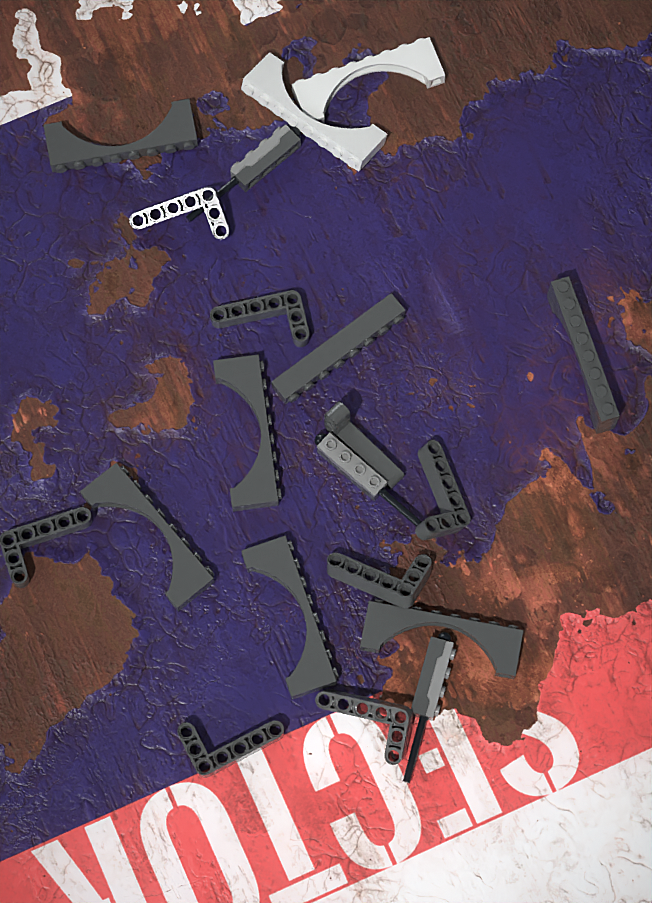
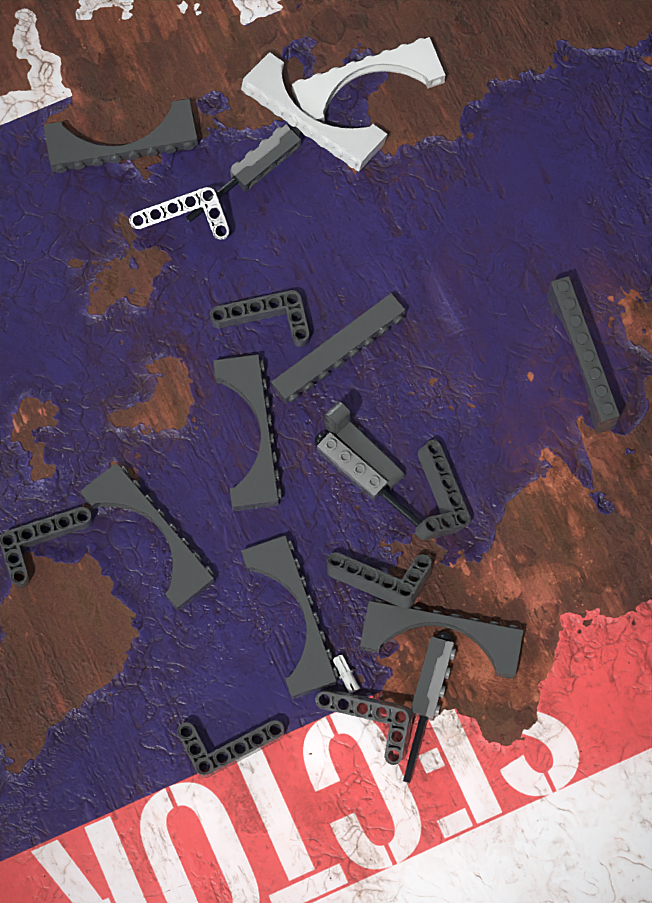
none -> white axle [333,655,360,693]

